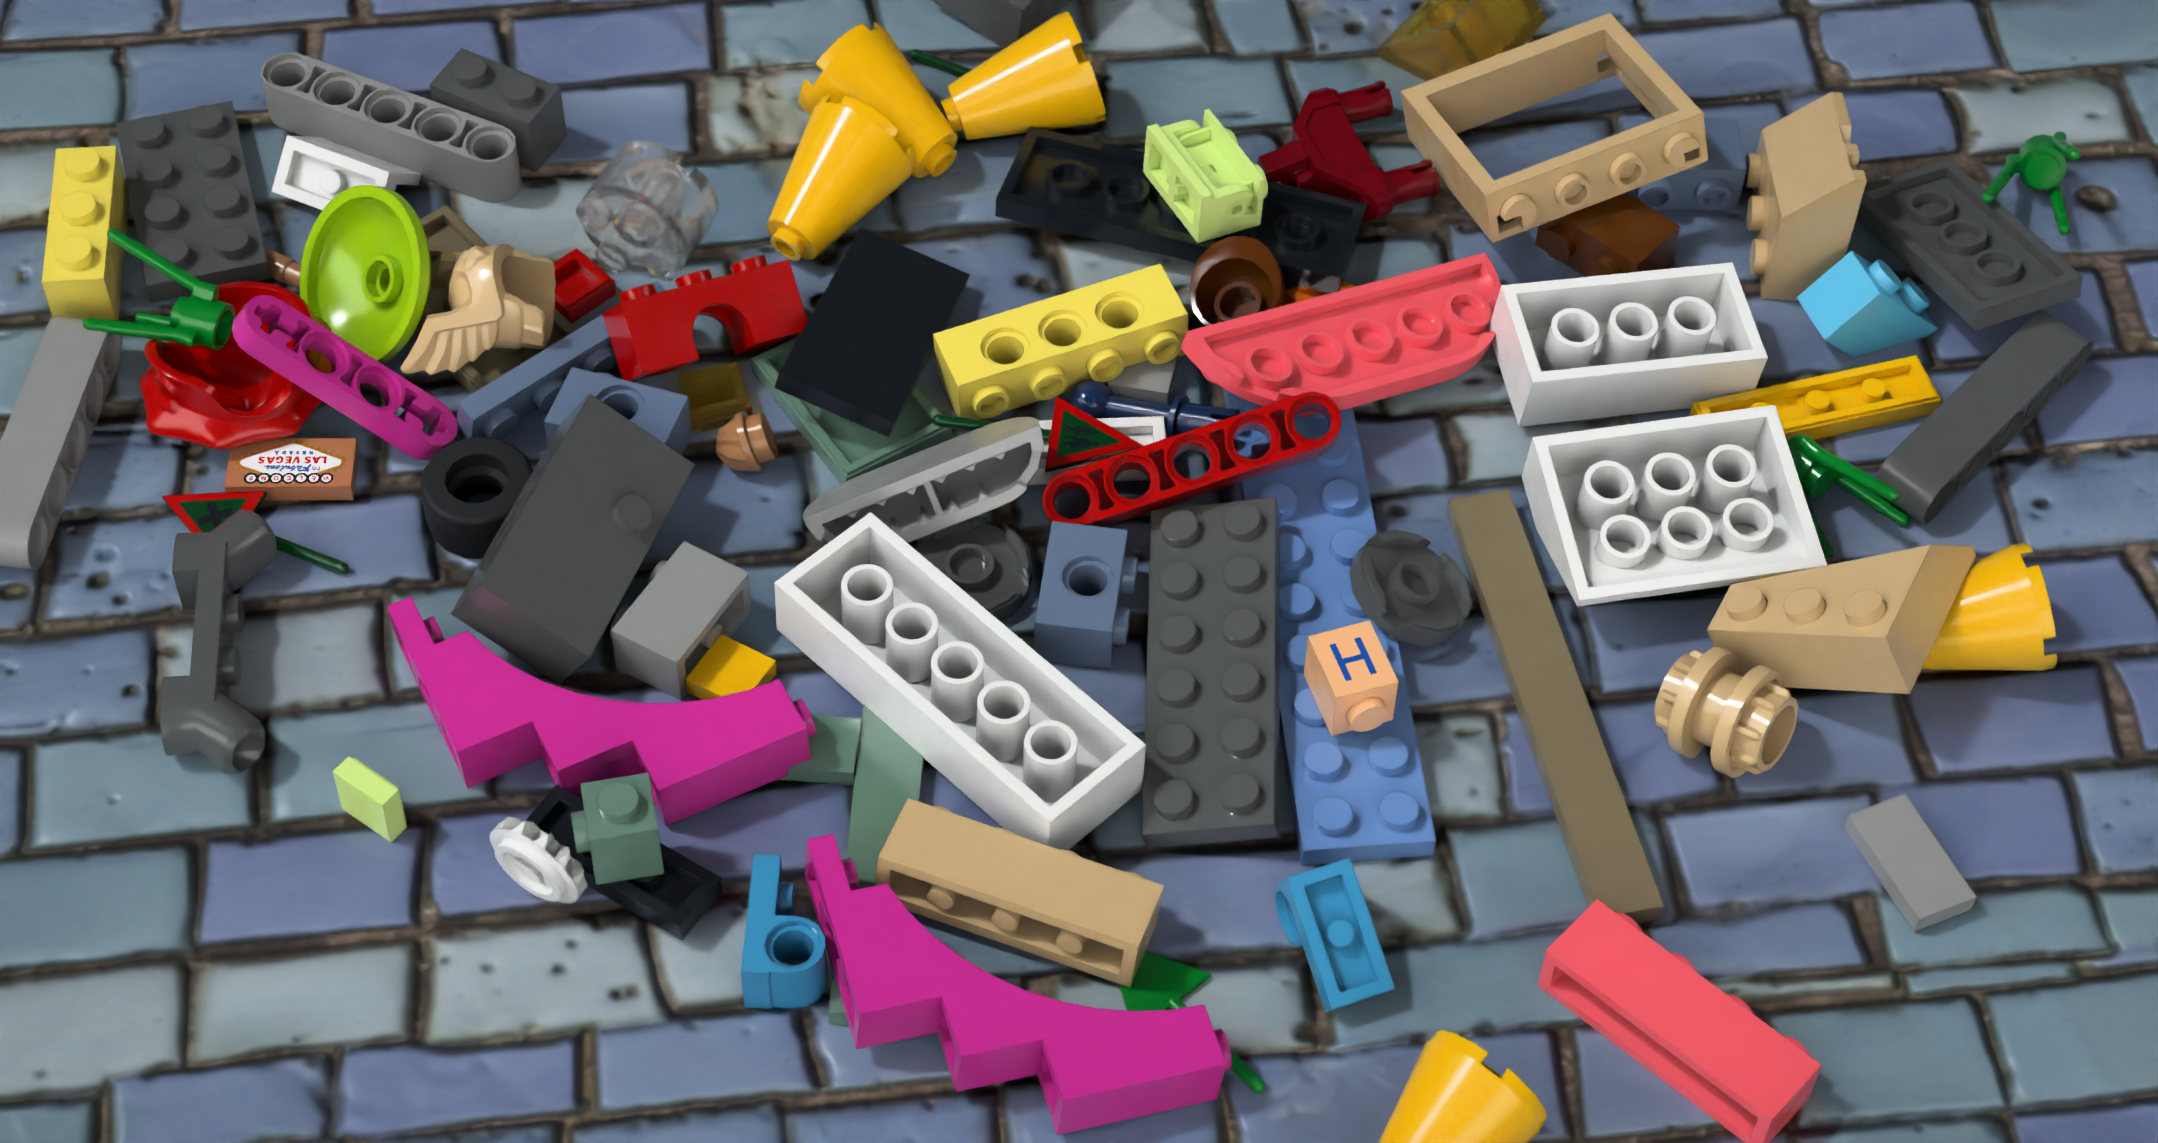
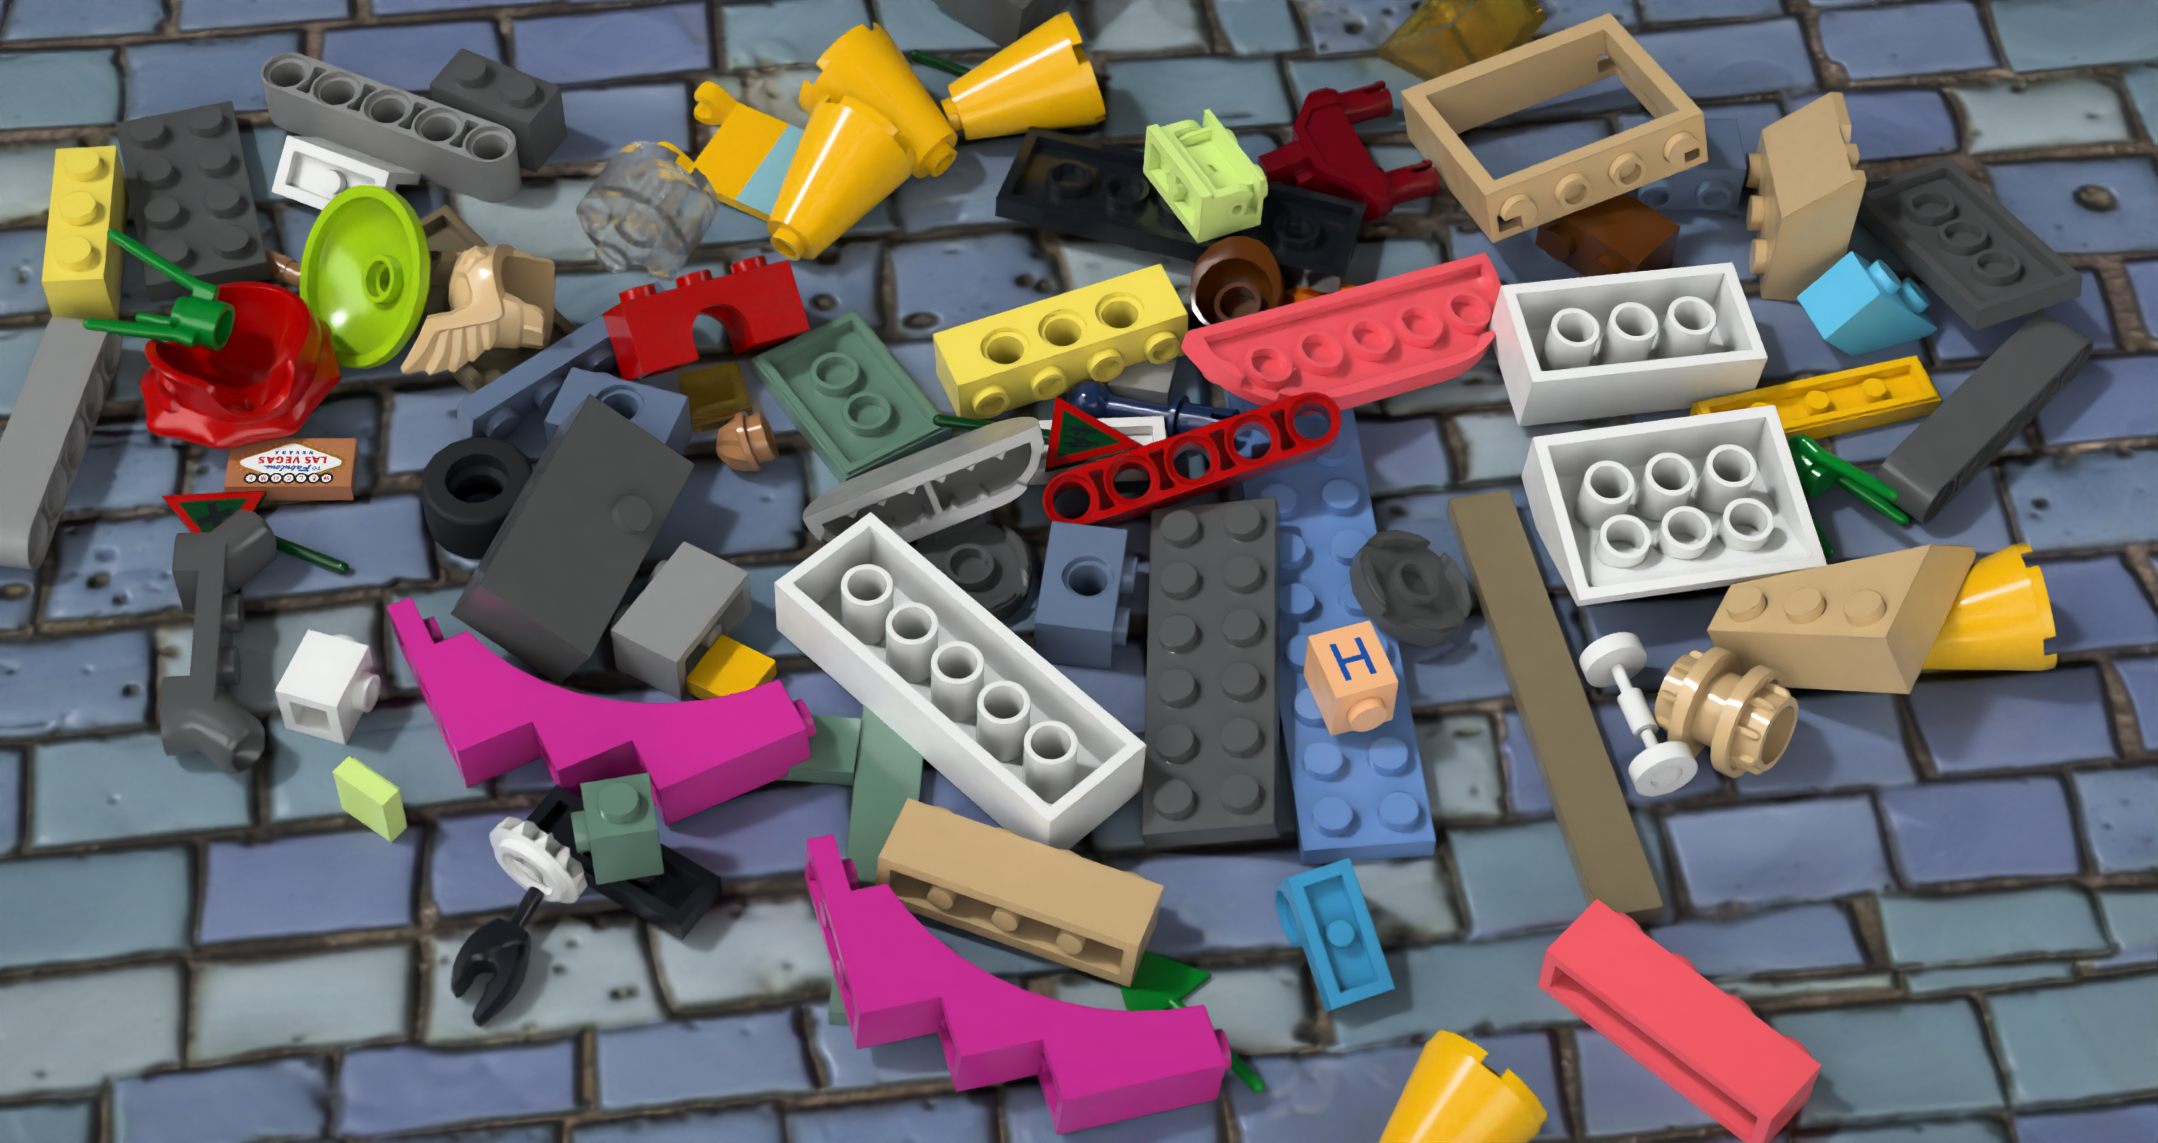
dark pink beam [232,295,458,460] -> none
red tile [554,248,616,324] -> none
dark azure plate [741,854,828,1009] -> none
black tile [774,228,970,437] -> none
light grey tile [1844,793,1977,932] -> none
green plant [1981,132,2081,236] -> none
none -> white brick [275,629,381,745]
none -> black hand [451,887,544,1027]
none -> yellow flag [649,81,804,222]
none -> white wheel [1579,632,1698,797]

